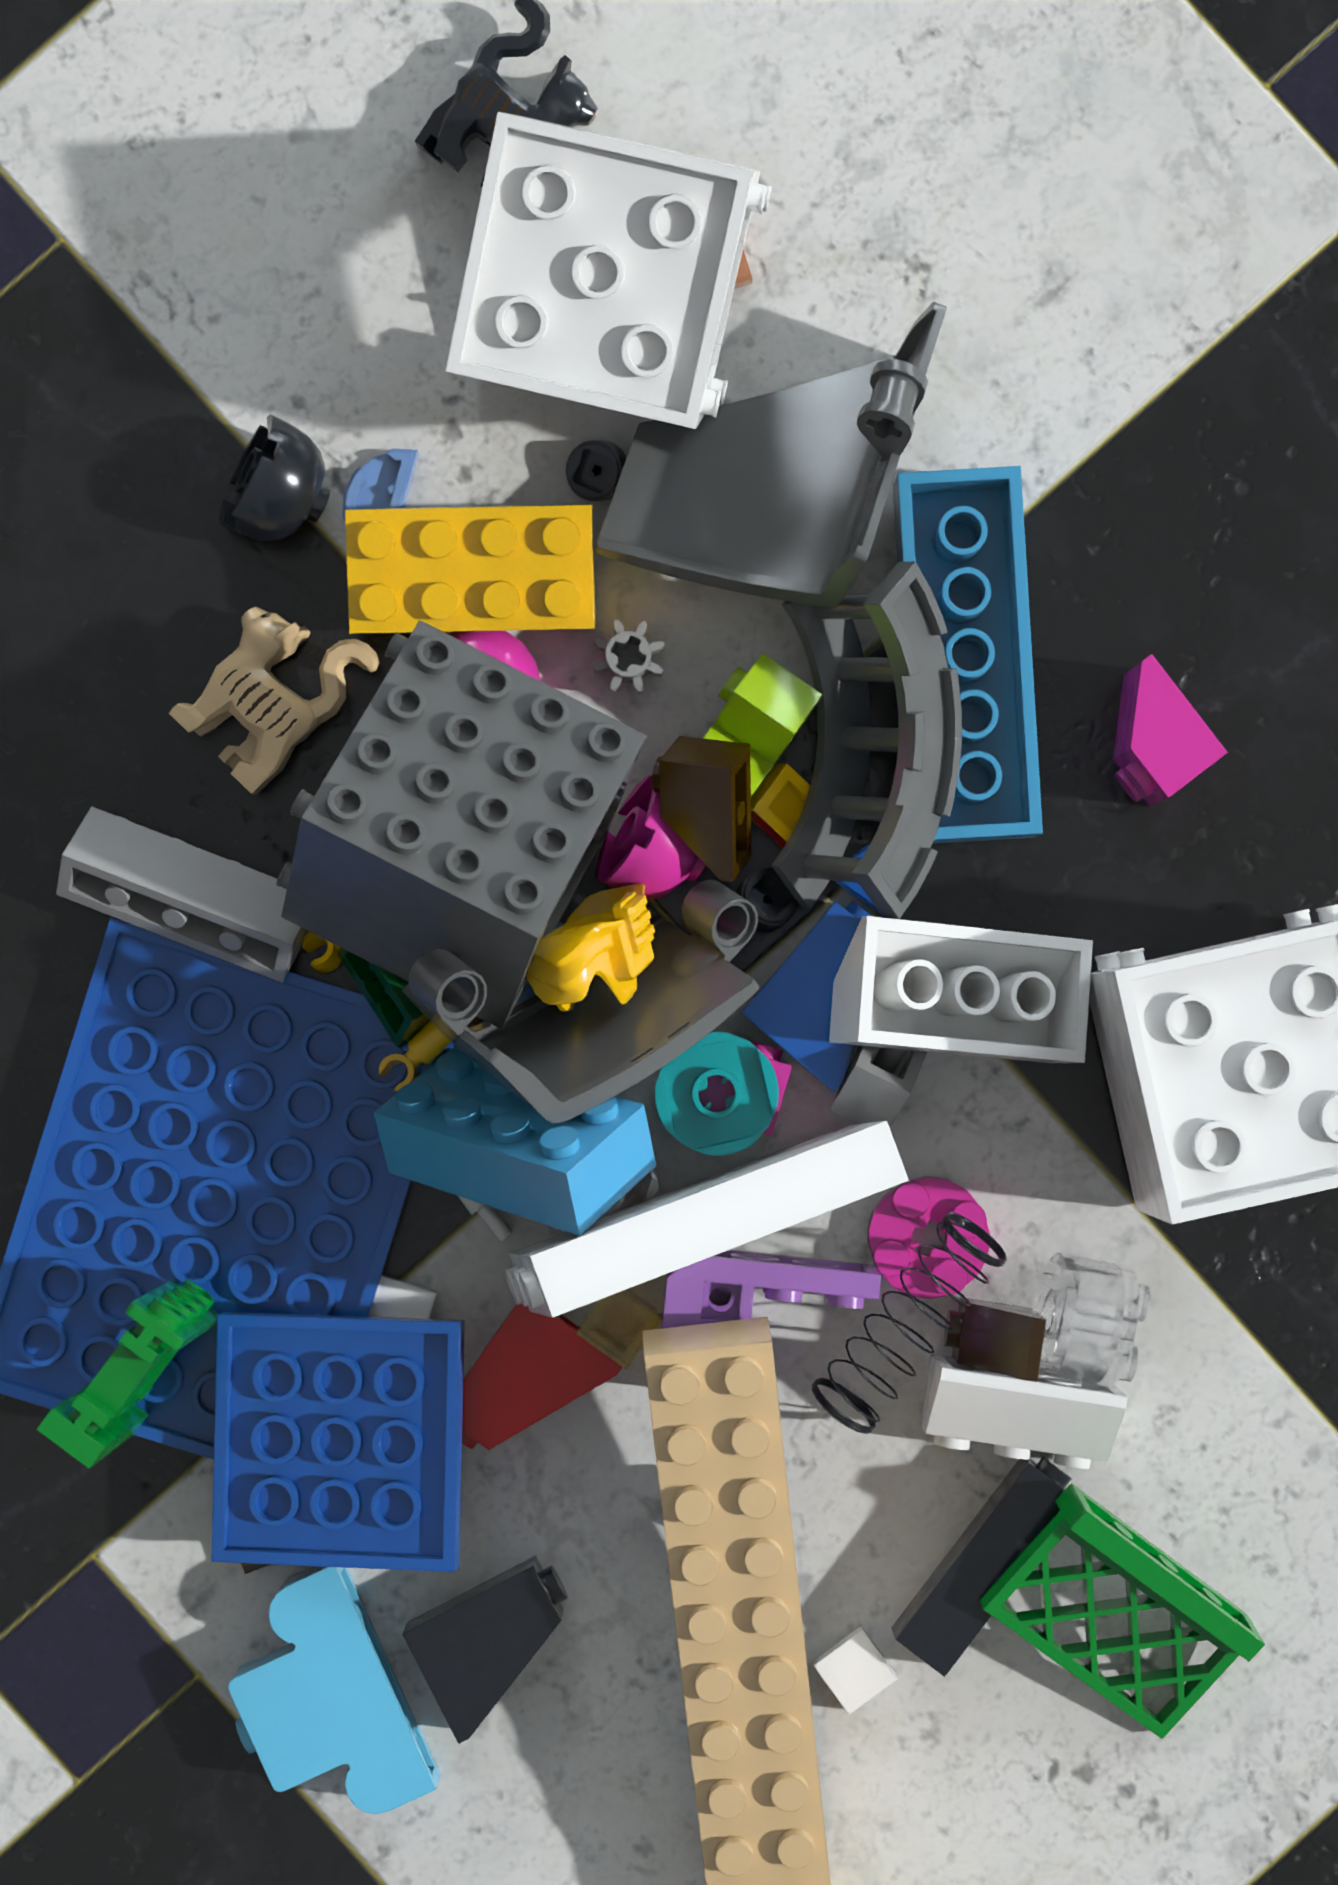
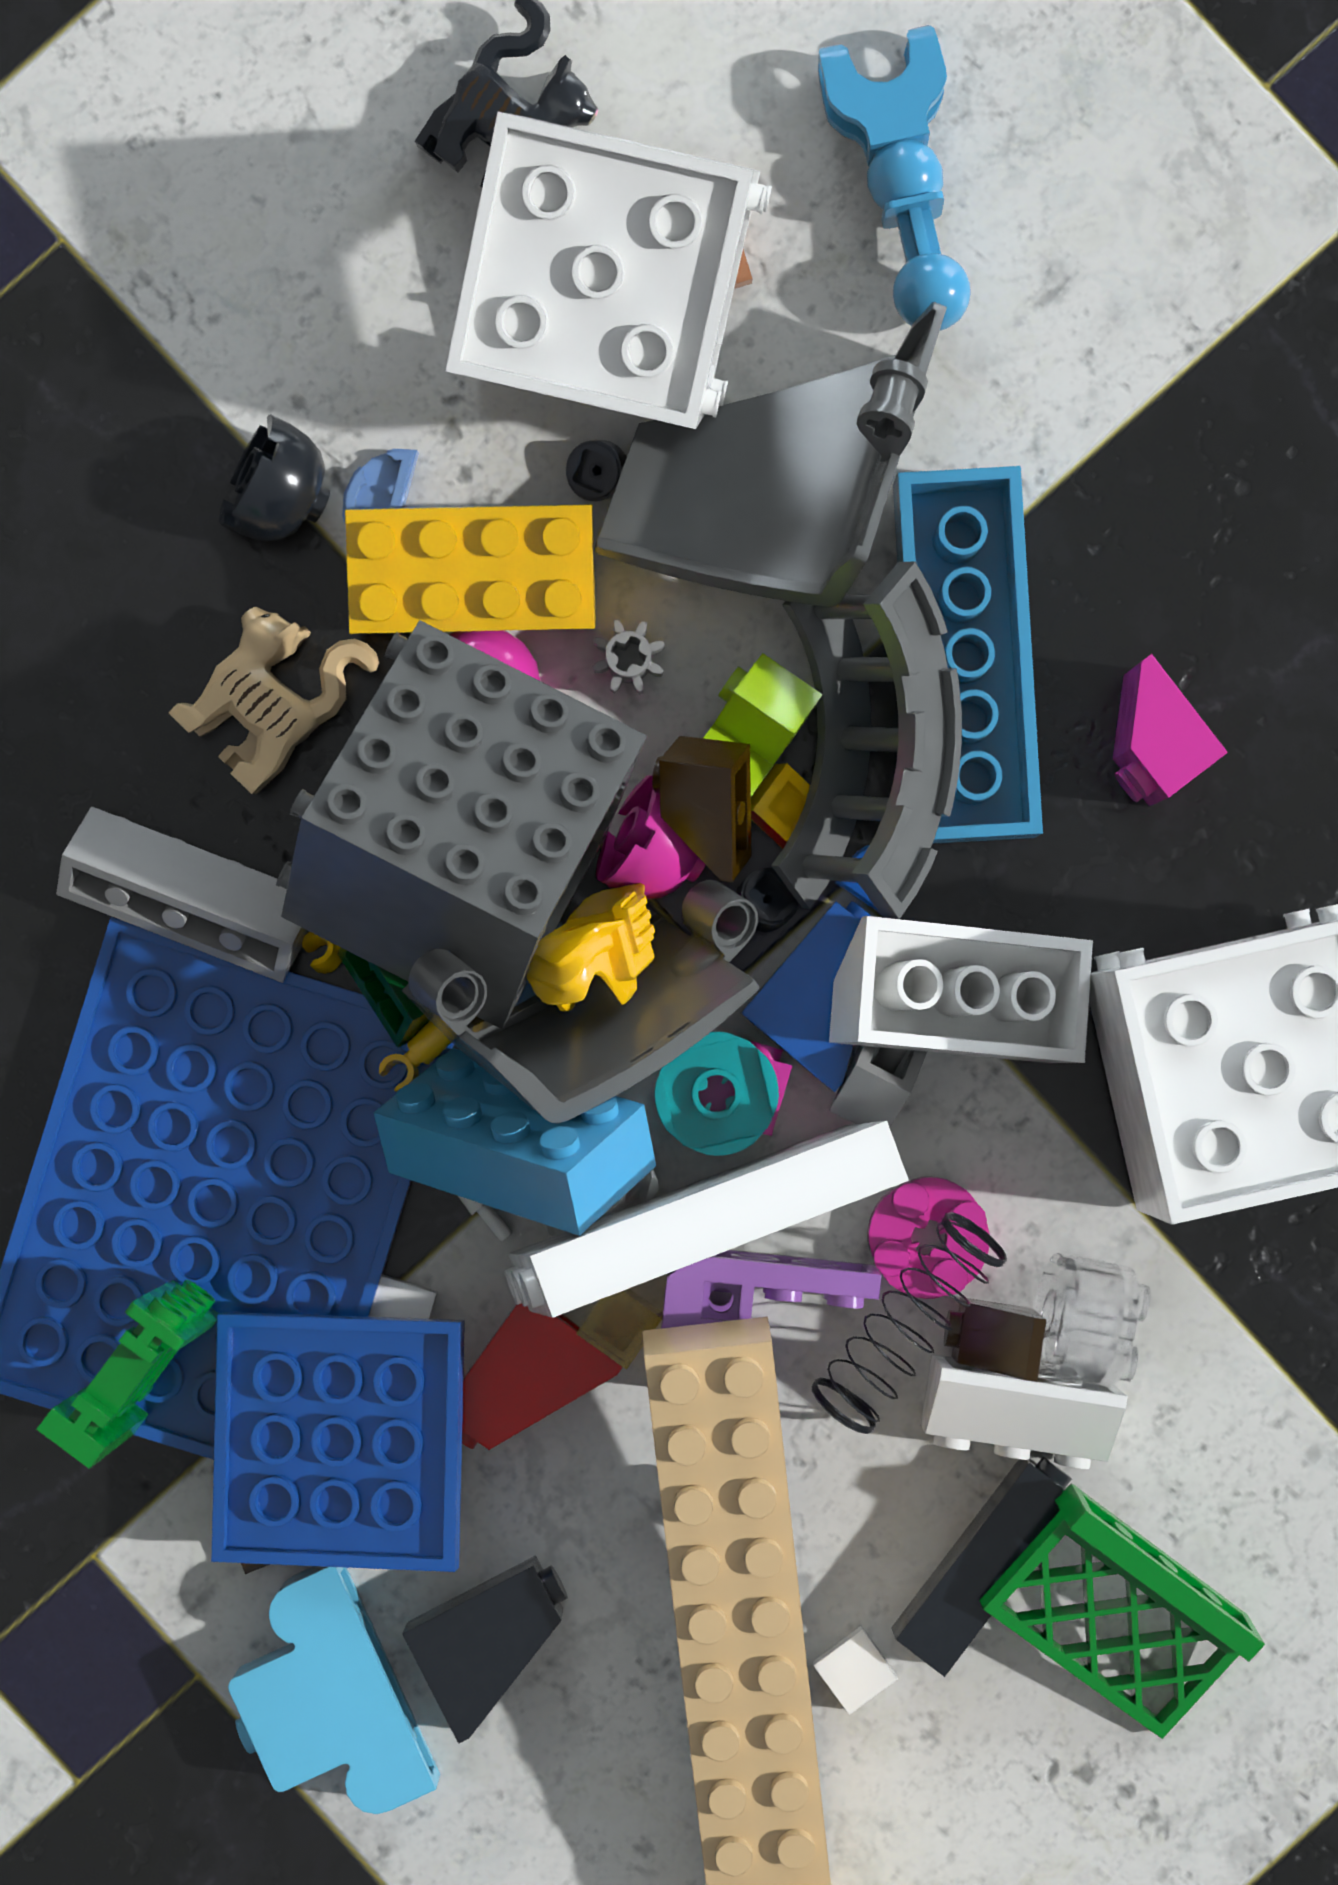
none -> dark azure piece [818,25,971,331]

